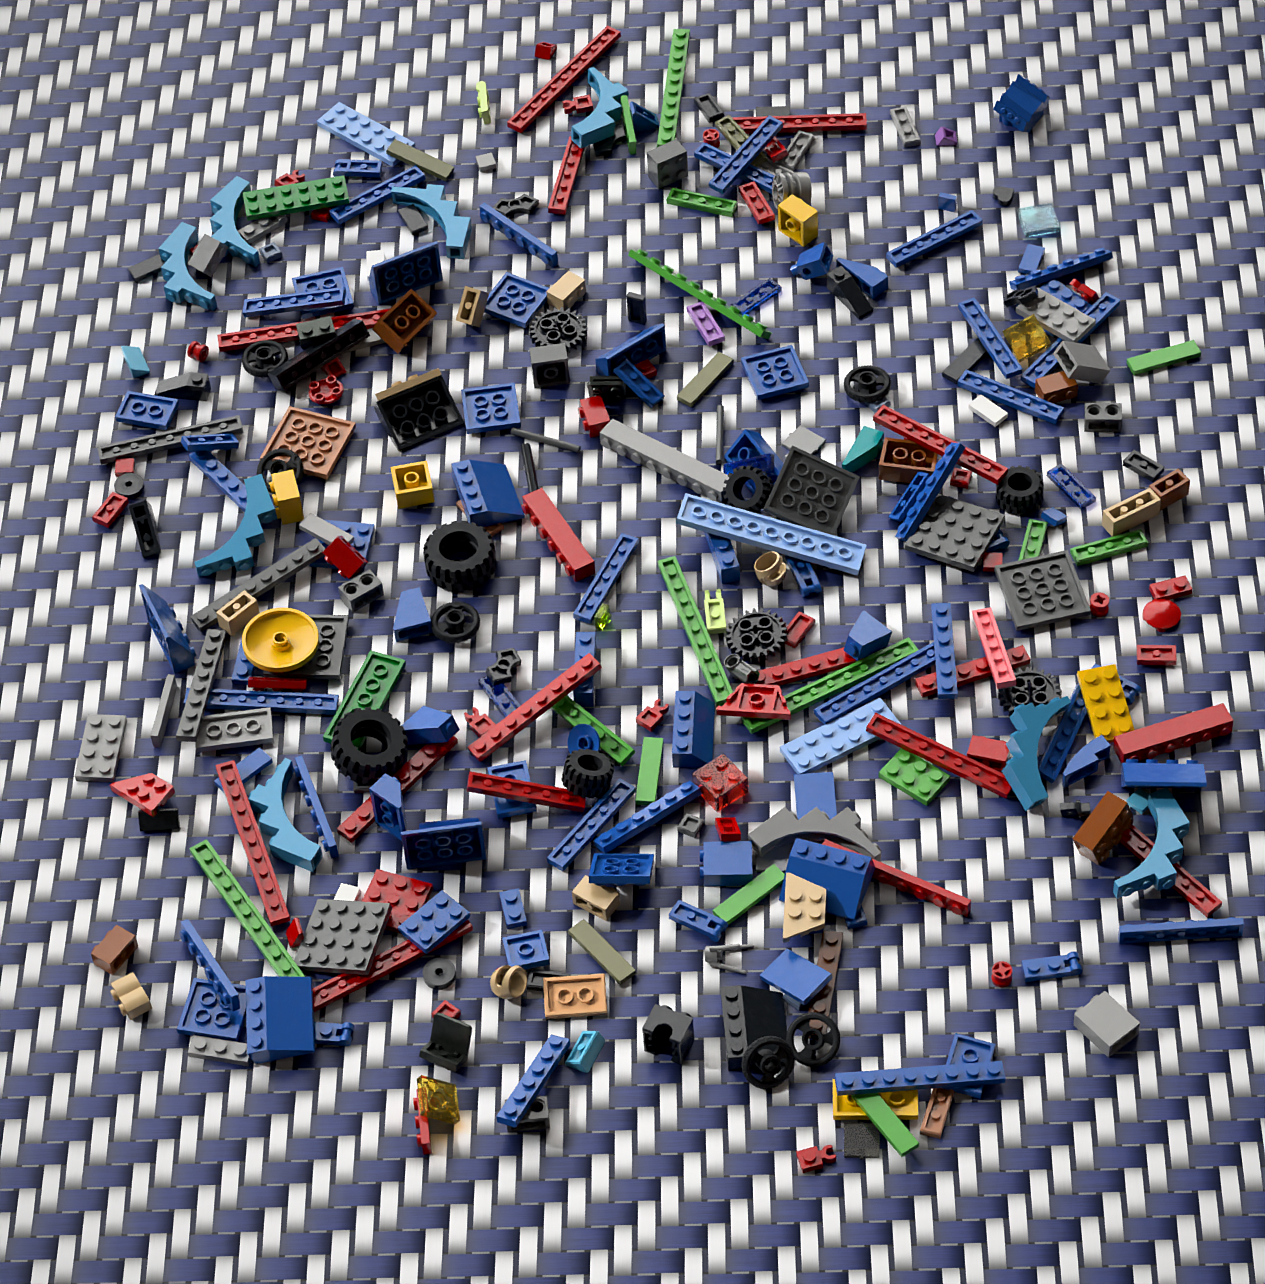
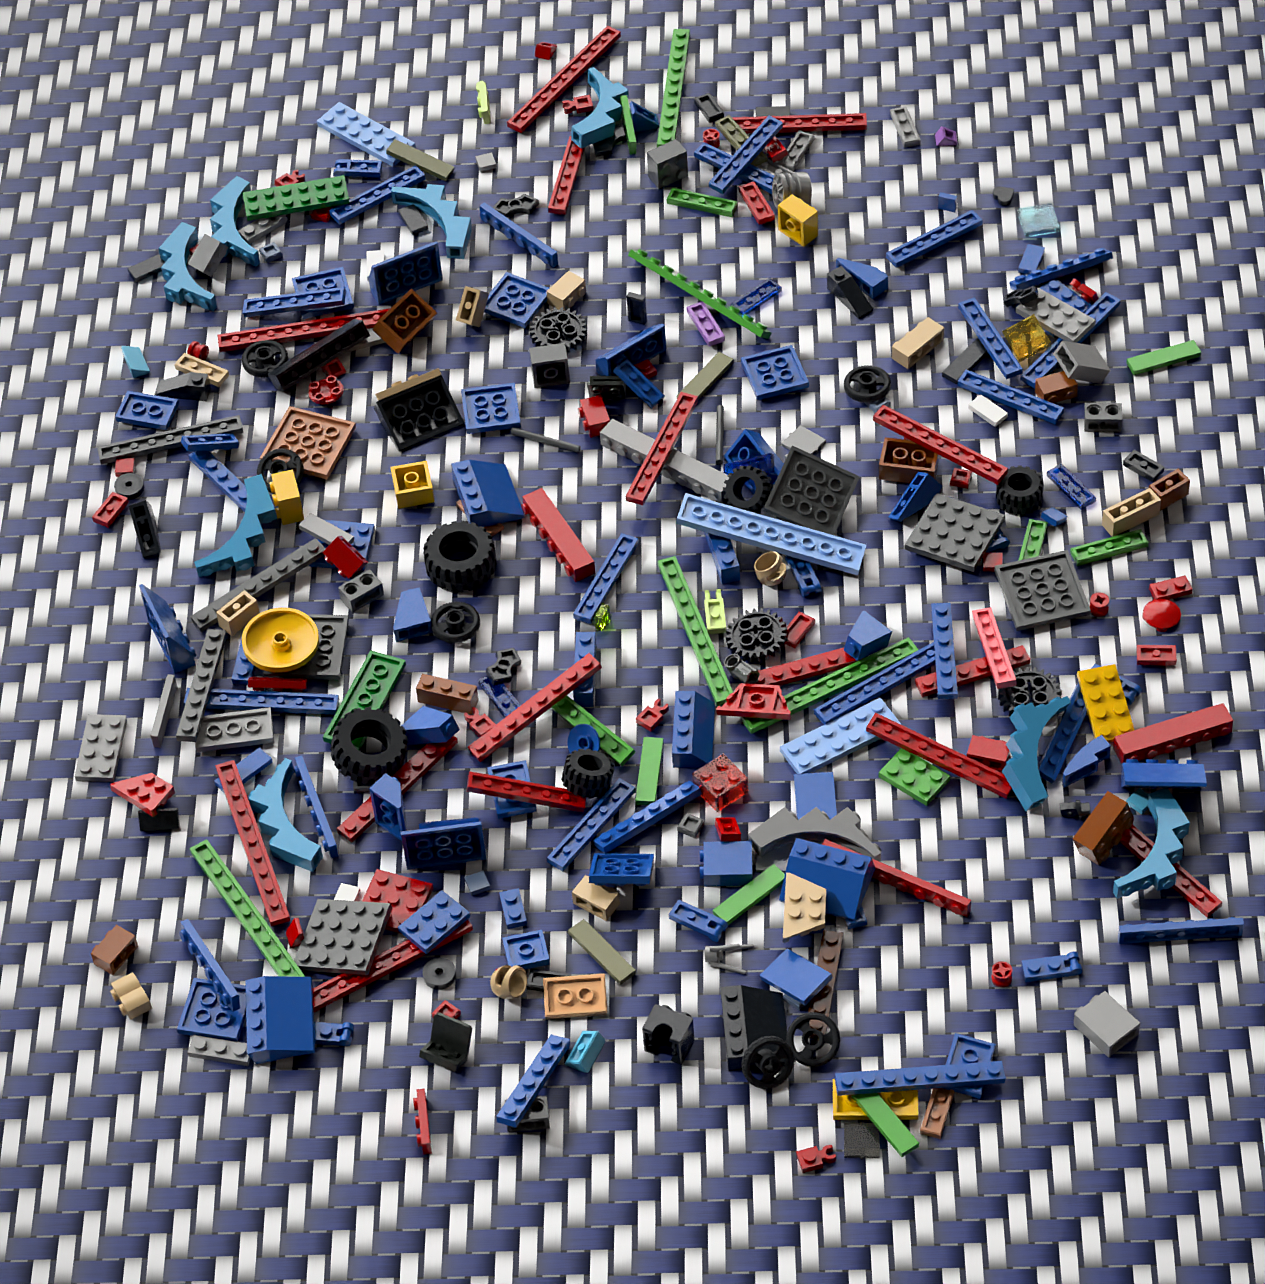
pearl dark grey bracket [296,316,336,349] -> none
clear yellow plate [417,1075,460,1124] -> none
black axle [521,443,539,493] -> none
blue torso [790,242,834,280] -> none
teal slope [842,426,884,473] -> none
blue plate [895,443,966,541] -> none
blue slope [993,74,1050,133] -> none
none -> tan plate [174,353,229,387]
none -> dark orange brick [416,673,479,715]
none -> sand blue tile [464,871,490,896]
none -> plate [625,392,698,506]
none -> tan brick [892,317,944,369]

